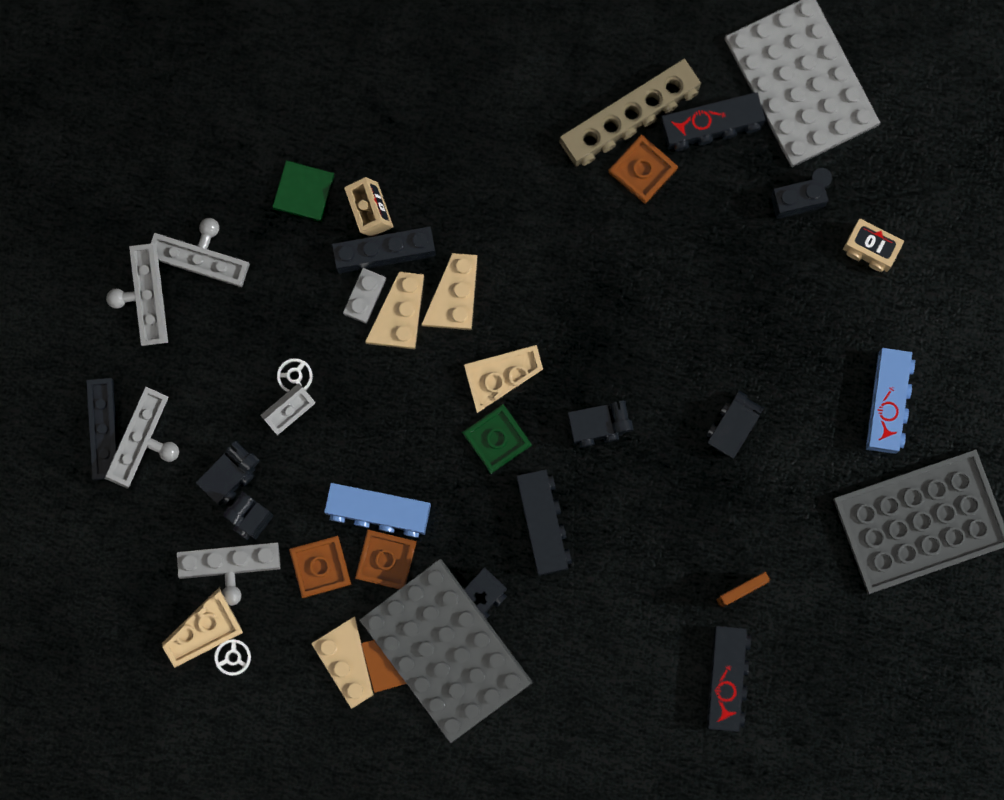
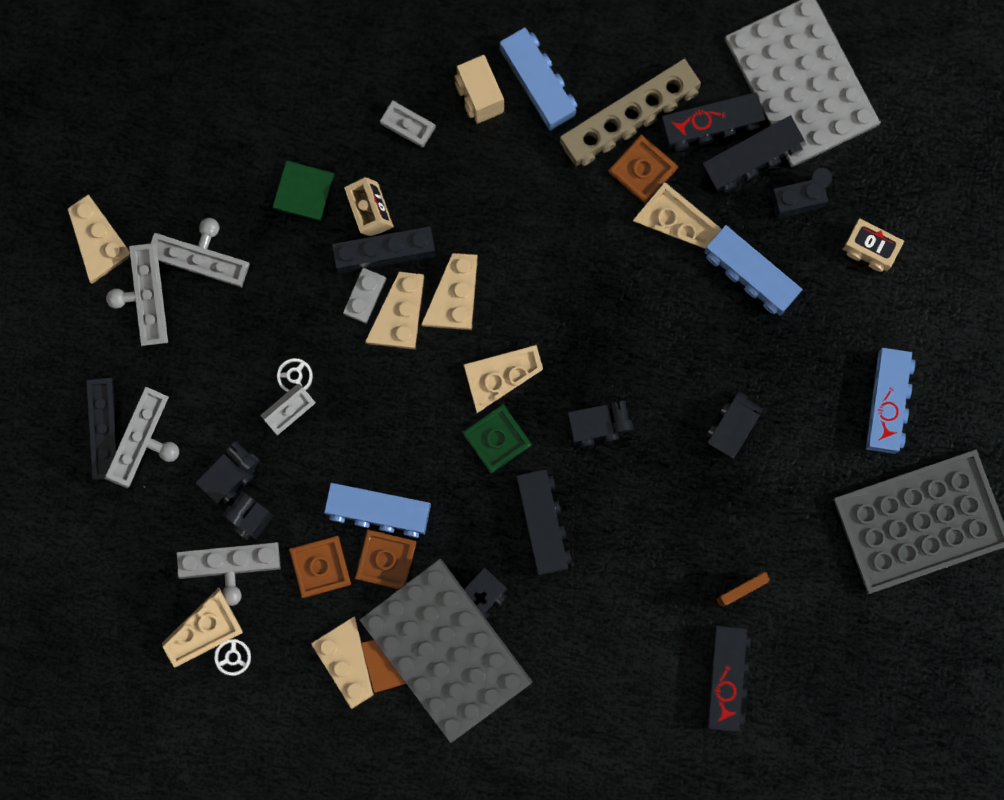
none -> tan wing [68,195,130,284]
none -> light grey plate [380,101,435,148]
none -> tan brick [454,55,504,123]
none -> medium blue brick [500,28,577,131]
none -> tan wing [633,183,722,249]
none -> black brick [703,115,806,193]
none -> medium blue brick [705,225,802,316]

